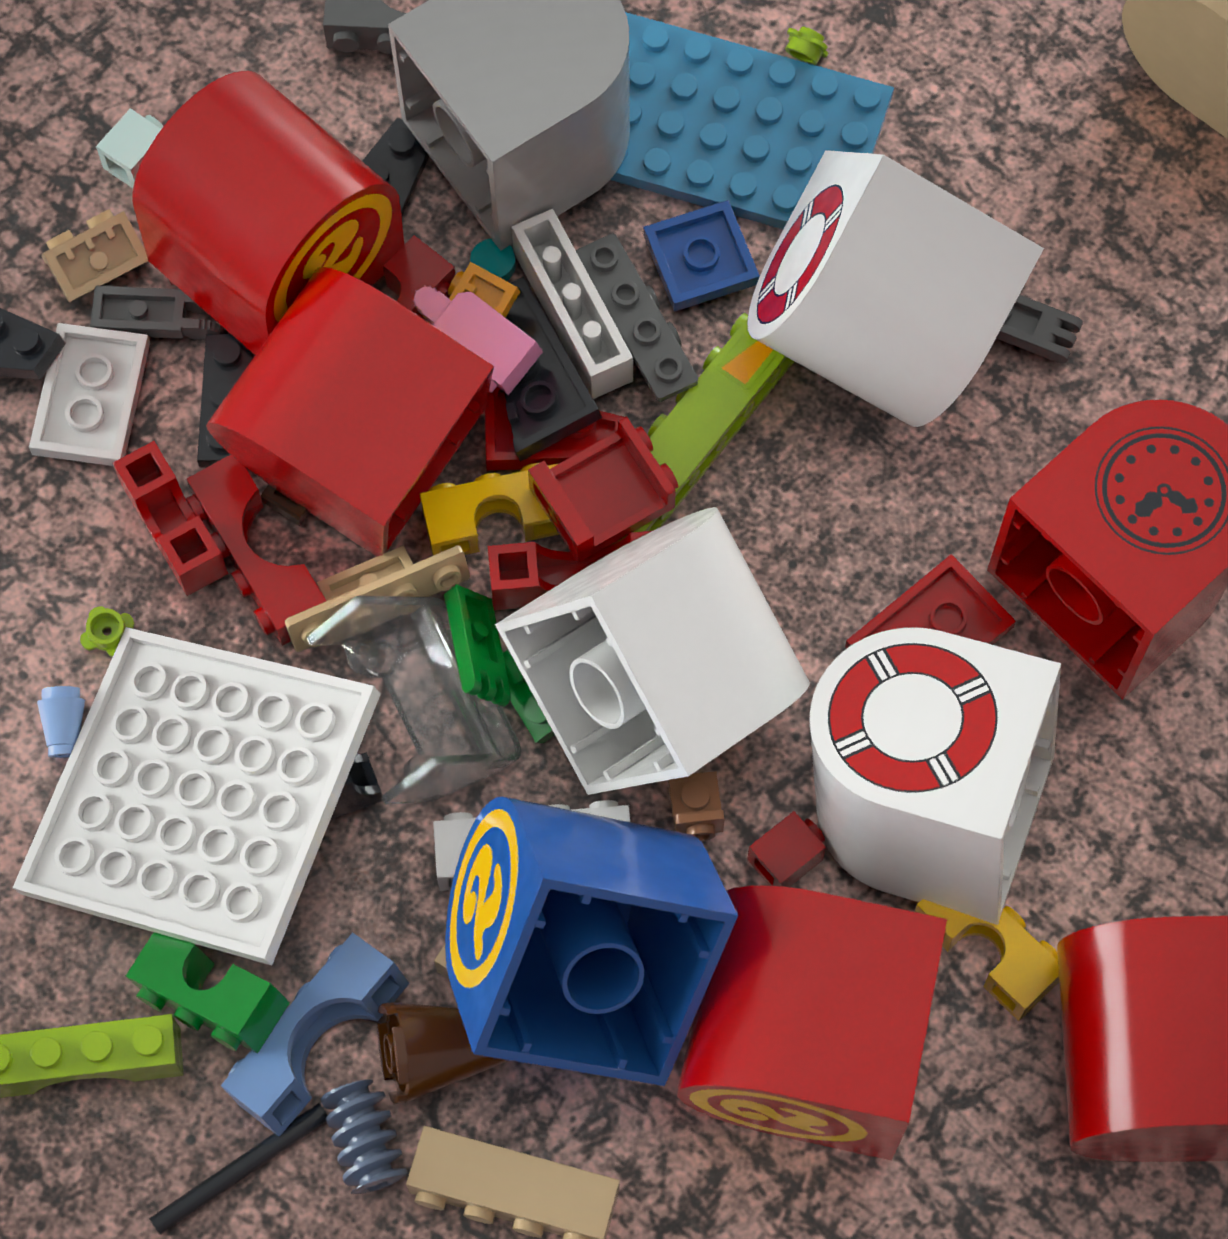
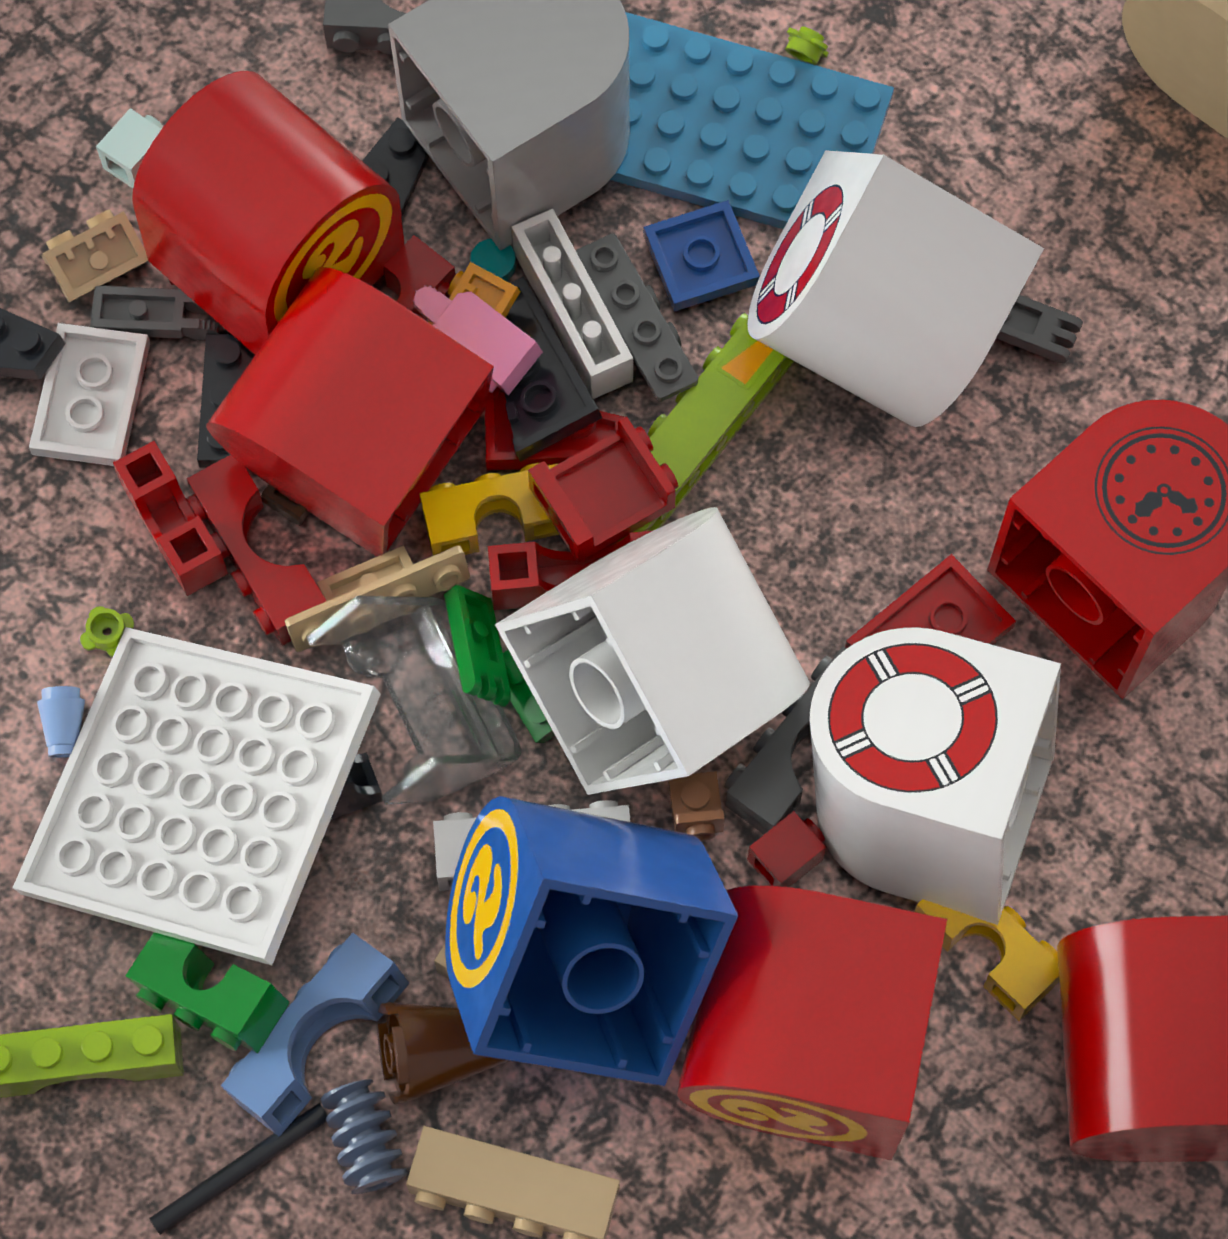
none -> dark grey arch [724,646,846,834]

